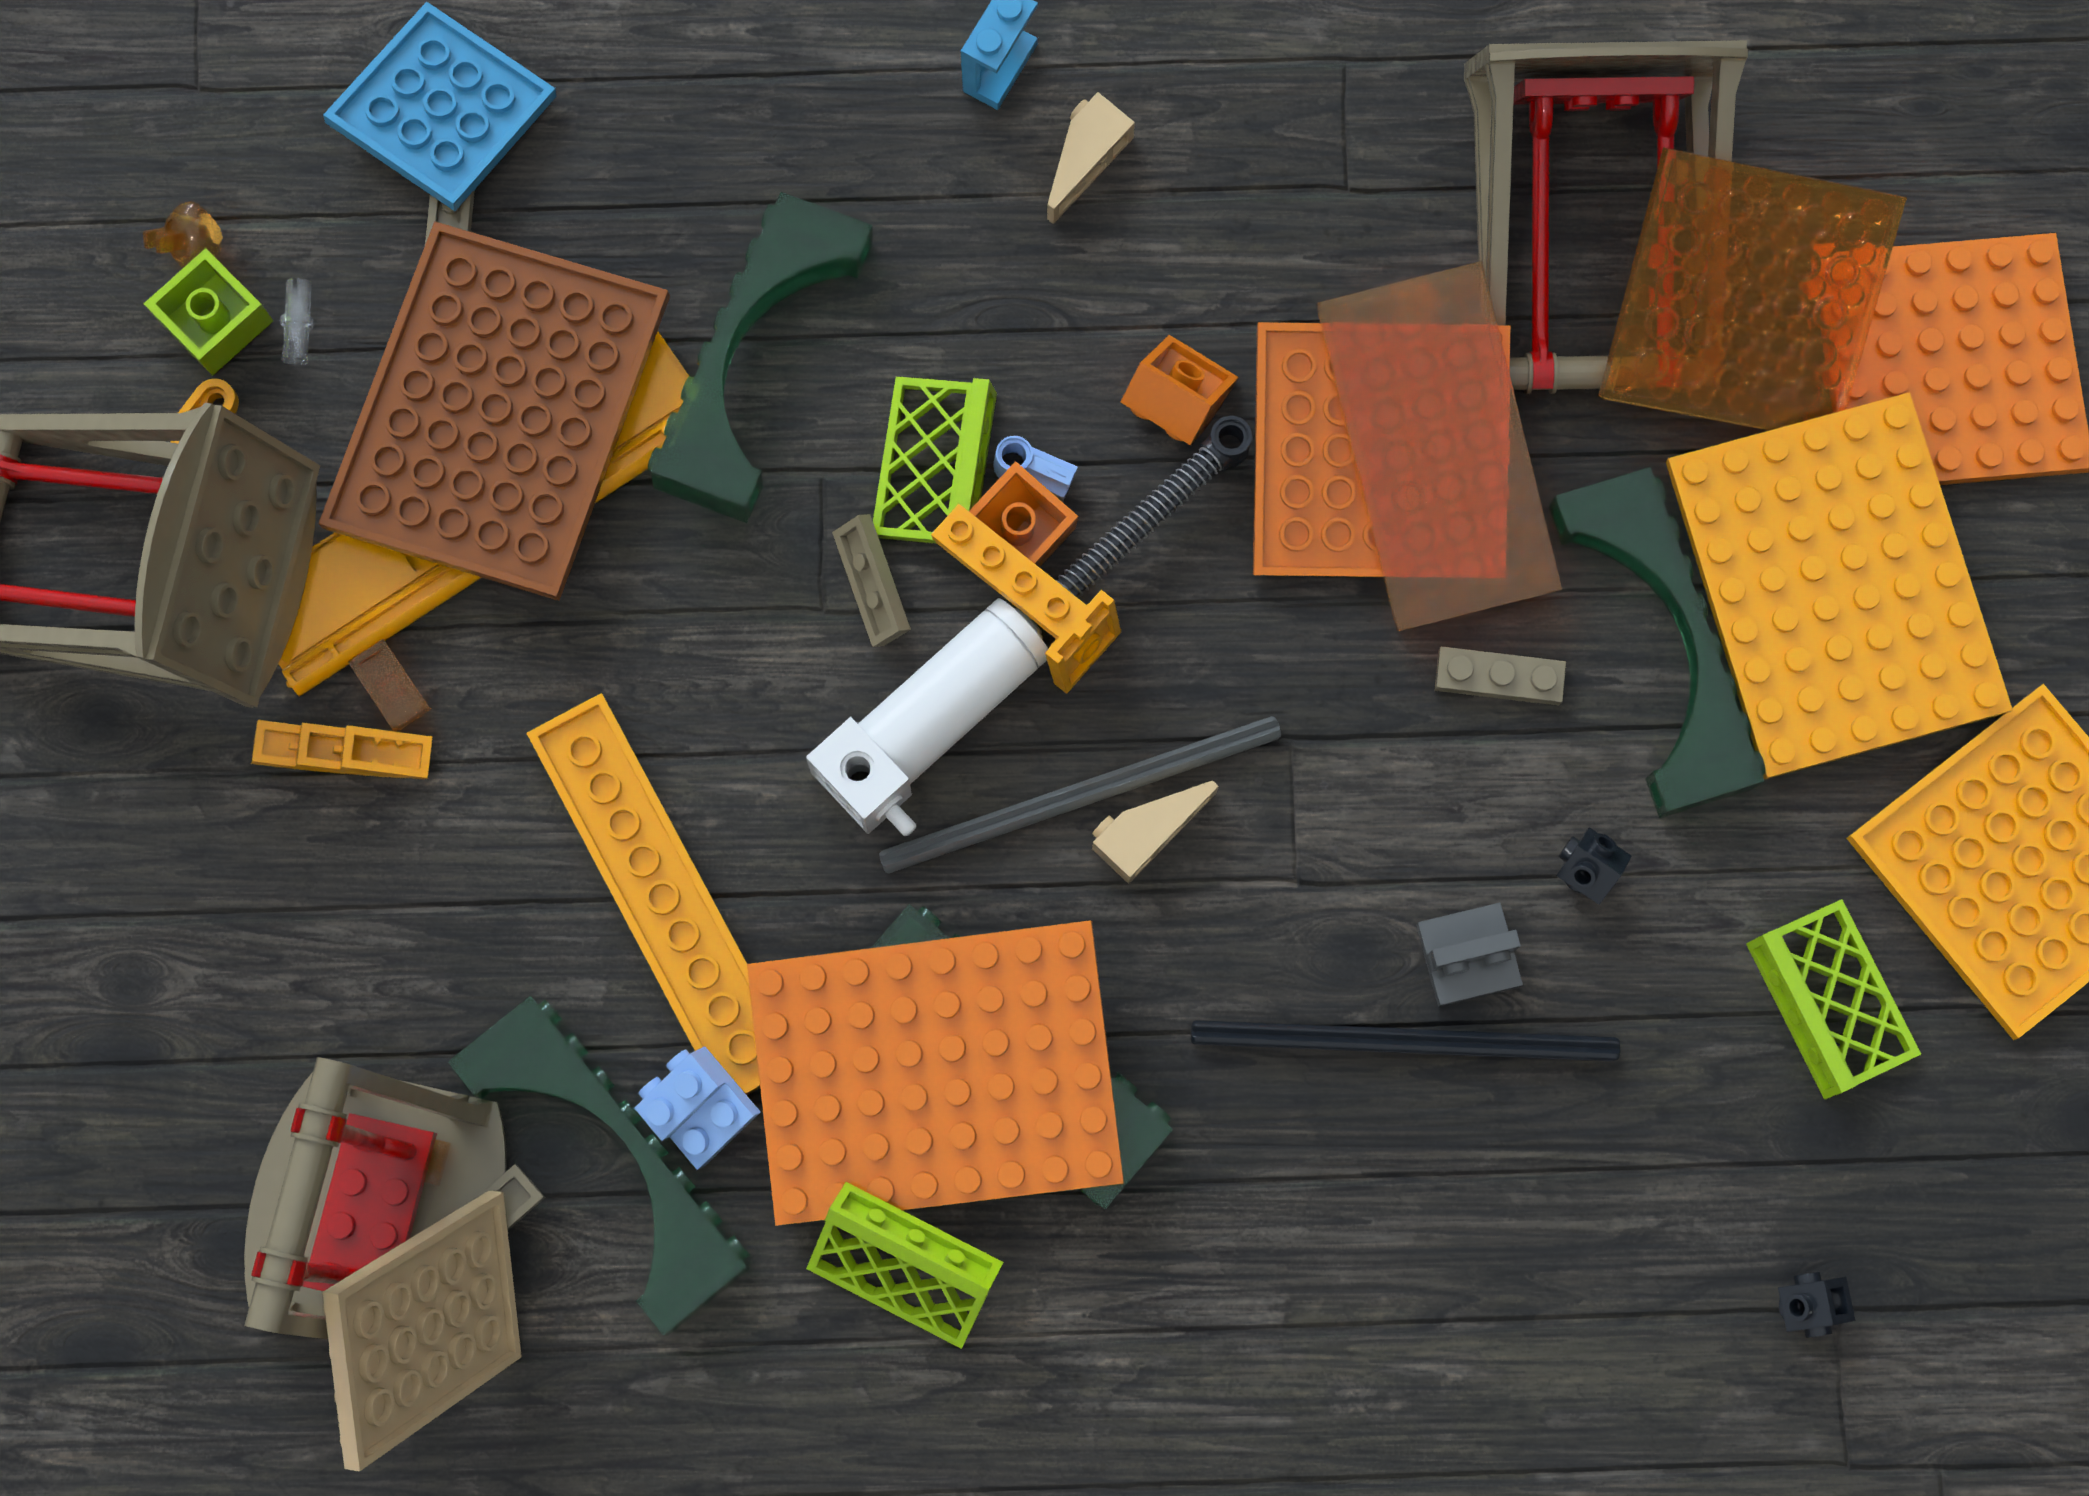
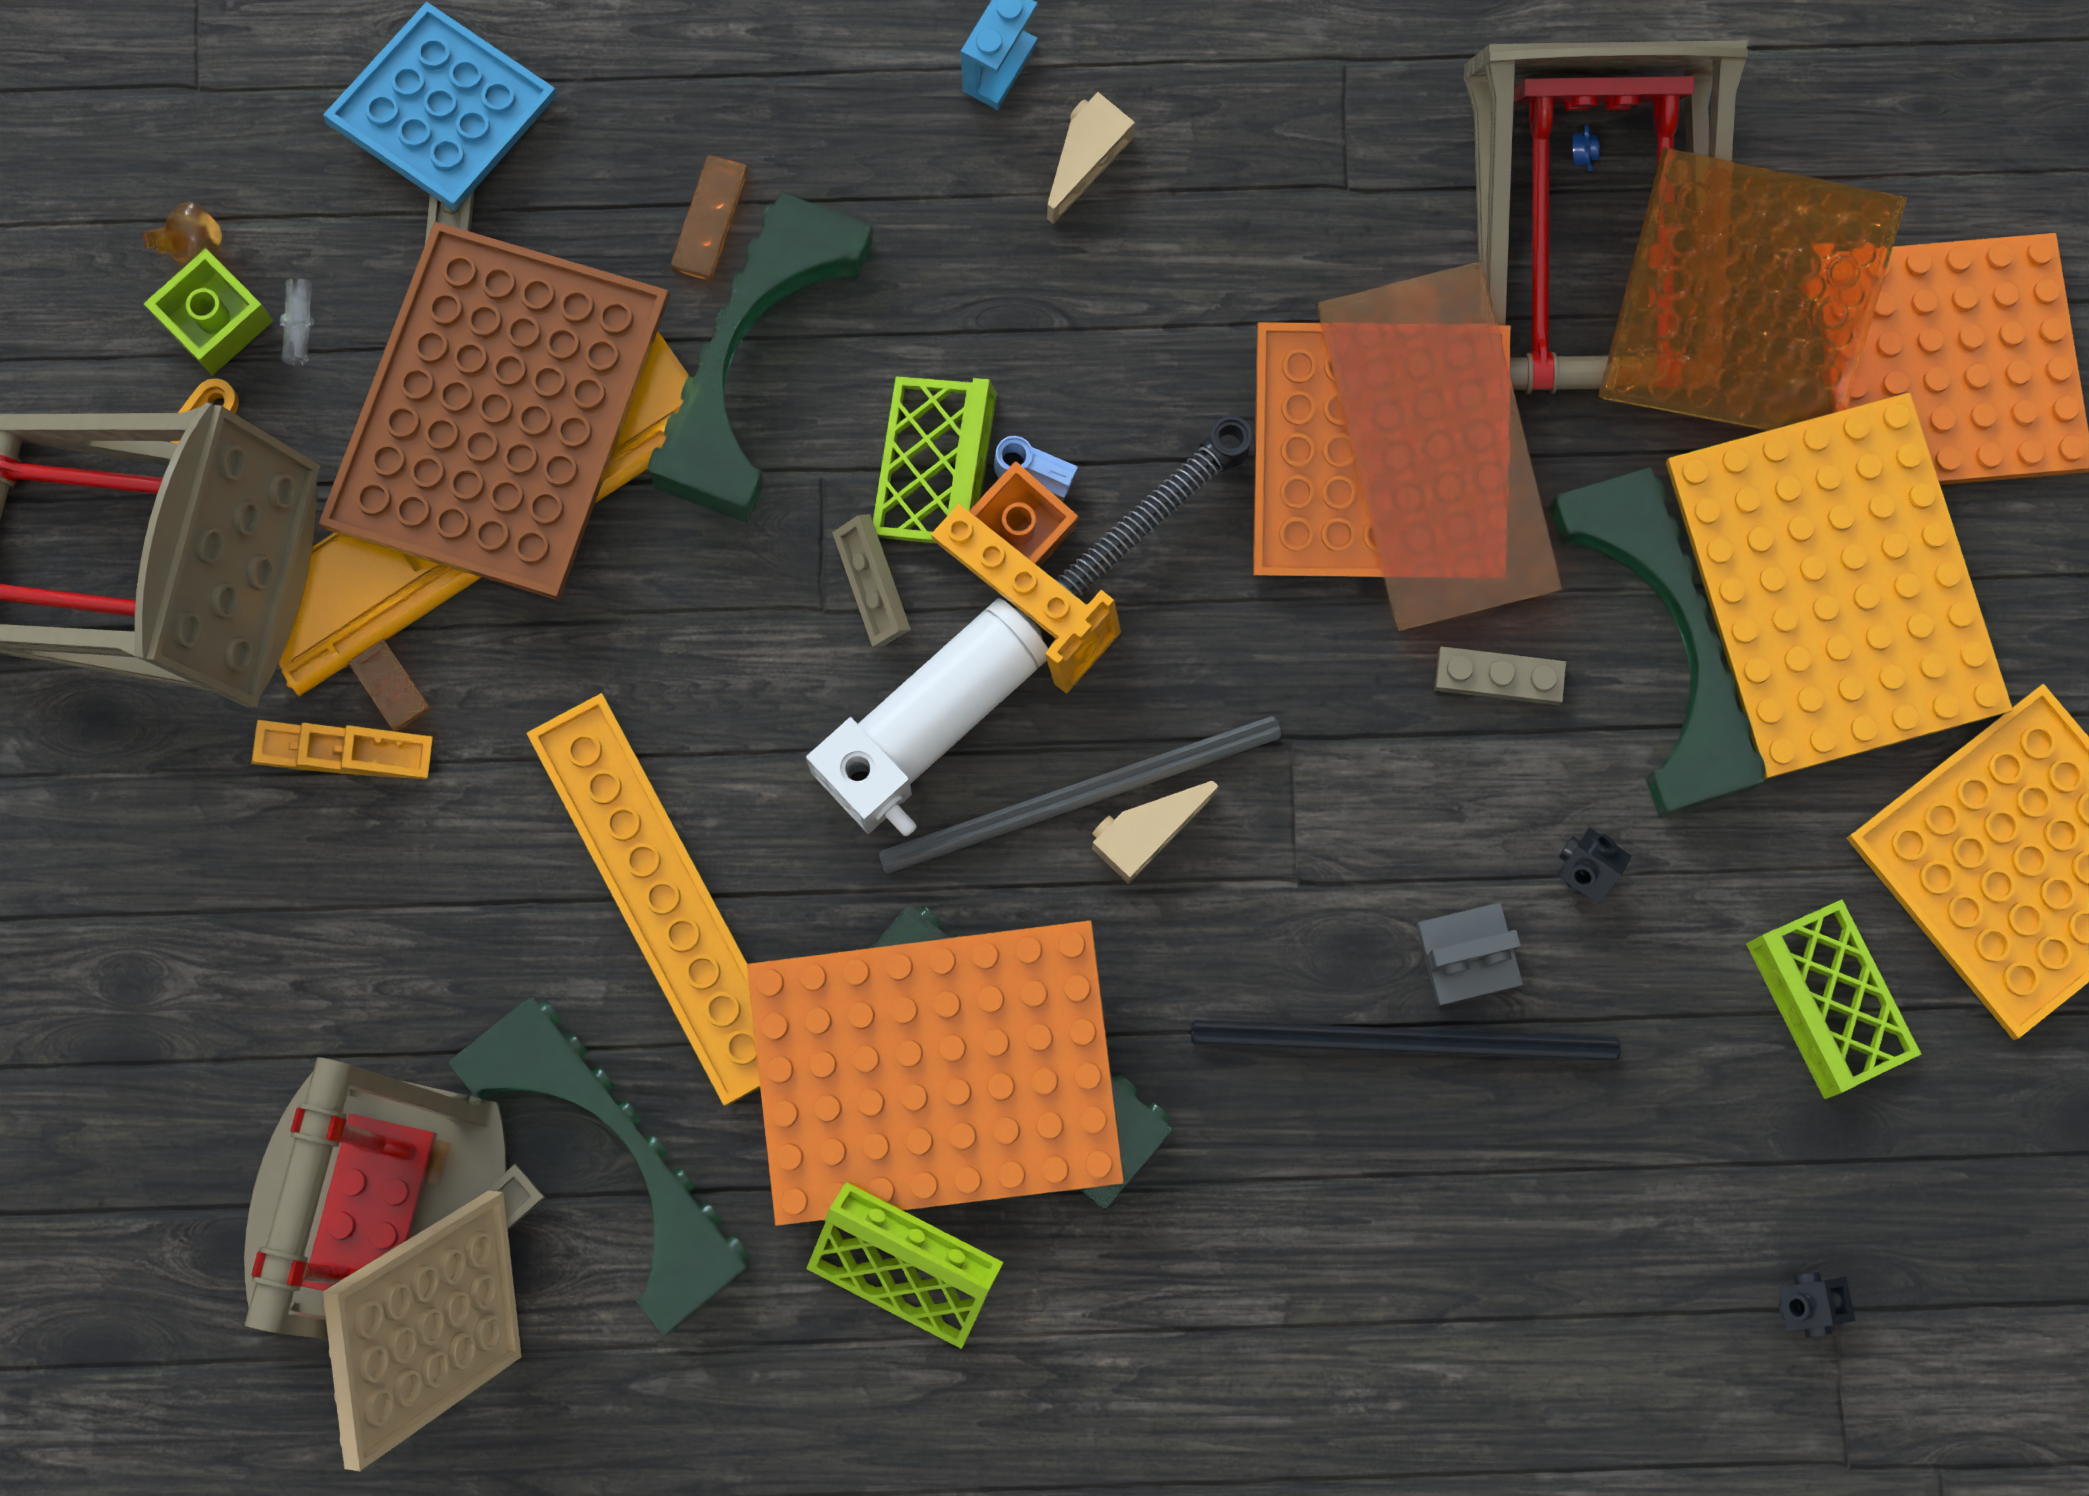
light blue plate [634,1047,761,1170] -> none
orange slope [1120,335,1239,445] -> none
none -> clear orange tile [671,154,748,281]
none -> blue plate [1573,124,1601,172]

